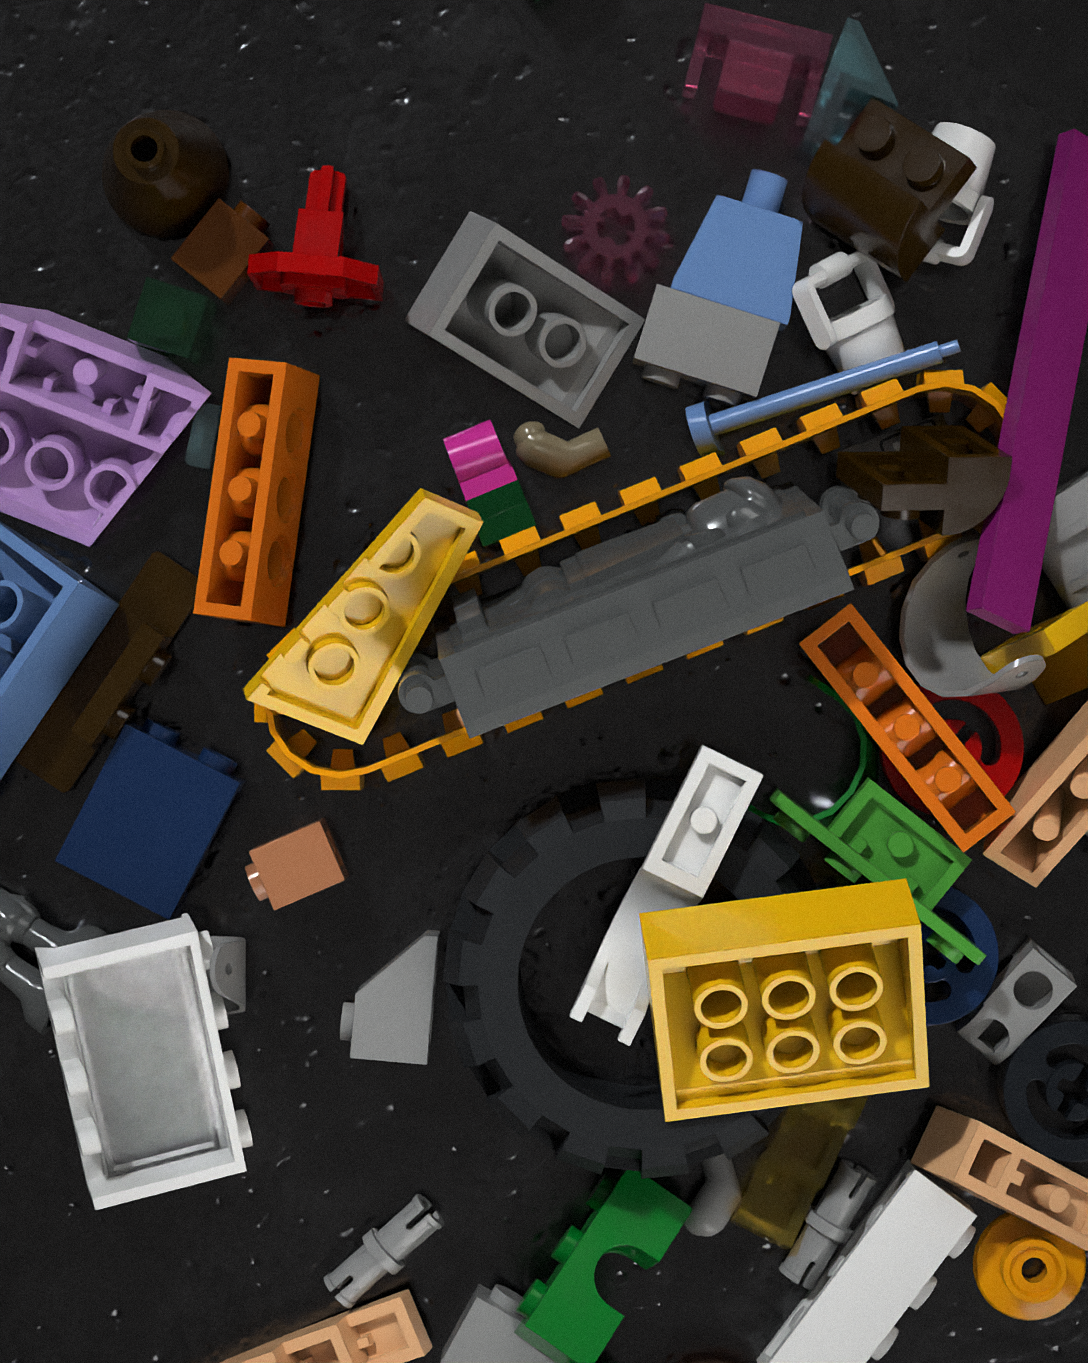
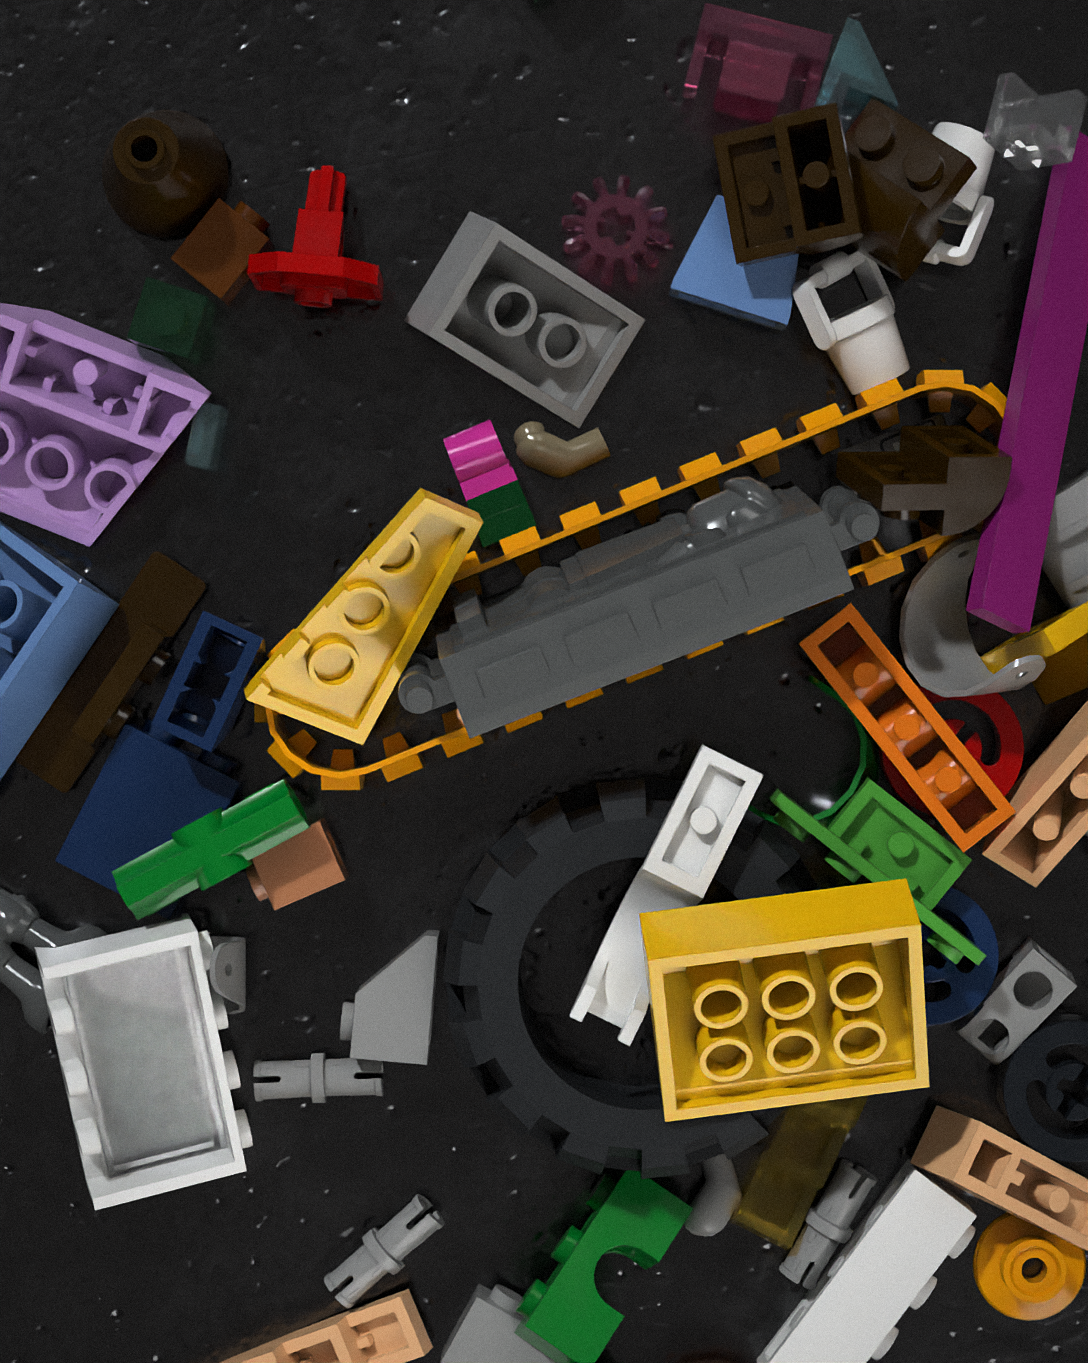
orange brick [193,357,320,628] -> none
light grey brick [632,284,780,407] -> none
medium blue piece [685,339,961,457] -> none
none -> green piece [112,778,311,920]
none -> dark blue torso [151,610,266,752]
none -> light grey pin [253,1053,384,1103]
none -> dark brown brick [712,102,863,267]
none -> clear panel [983,72,1088,171]

